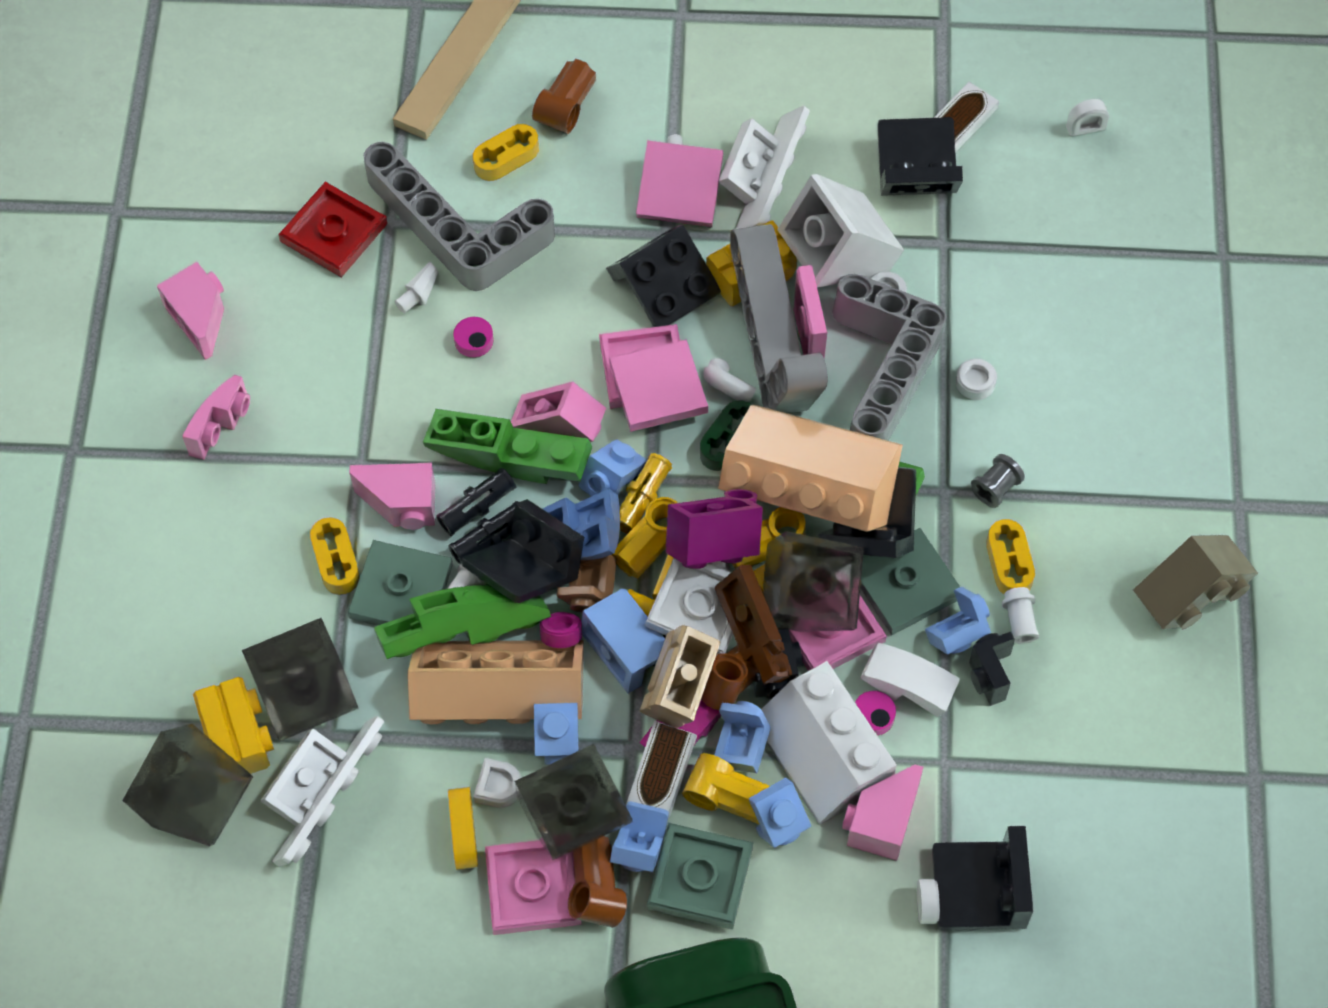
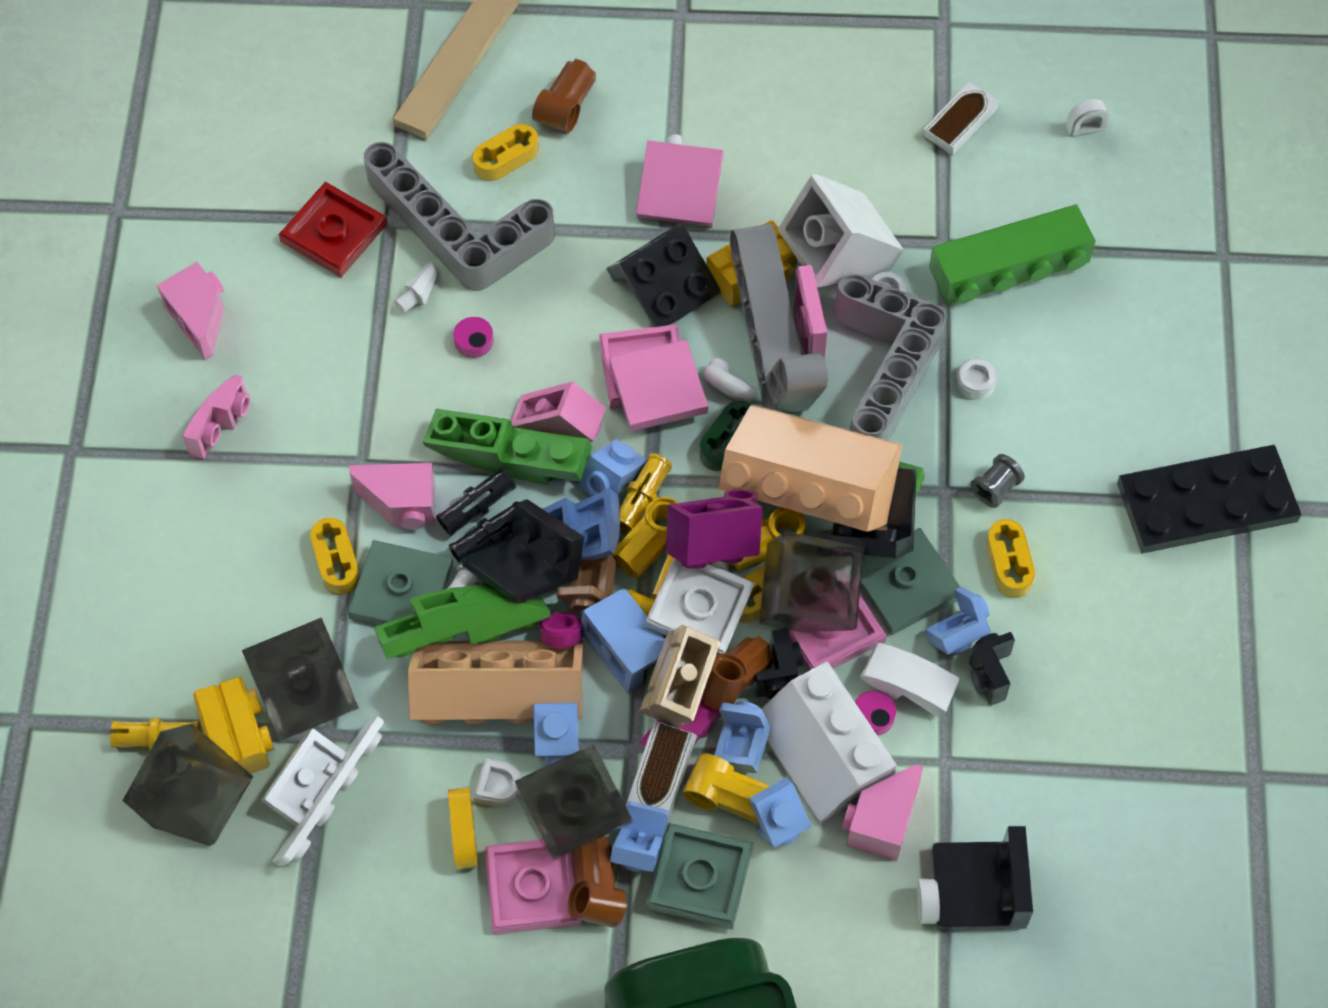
reddish brown hinge [714,565,792,684] -> none
white bracket [718,105,810,229] -> none
black bracket [877,117,963,196] -> none
white pin [1002,587,1039,644] -> none
dark tan brick [1133,535,1258,630] -> none
none -> yellow pin [110,718,202,752]
none -> bright green brick [929,204,1096,305]
none -> black plate [1117,444,1302,554]

